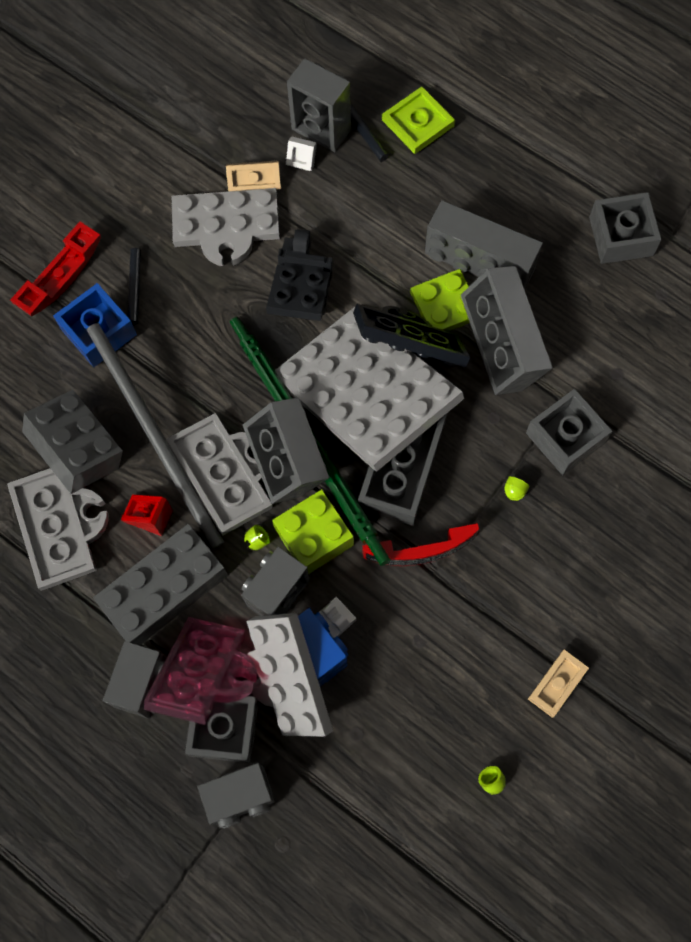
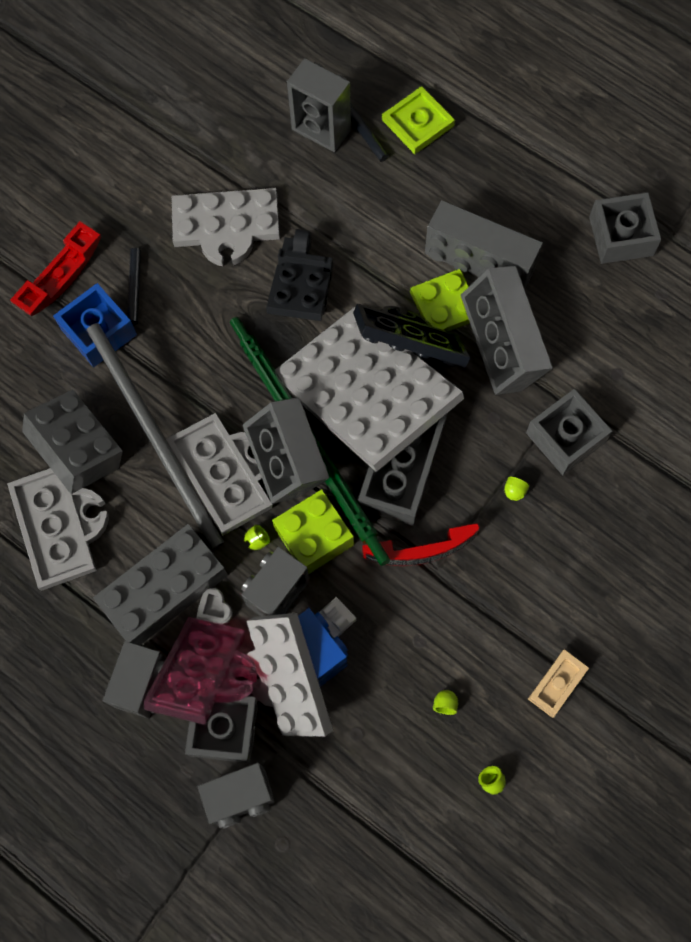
red slope [121,495,173,536] -> none
tan plate [226,161,281,192] -> none
white tile [286,137,317,171] -> none
none -> light grey tile [196,588,233,625]
none -> lime hinge [433,690,458,715]

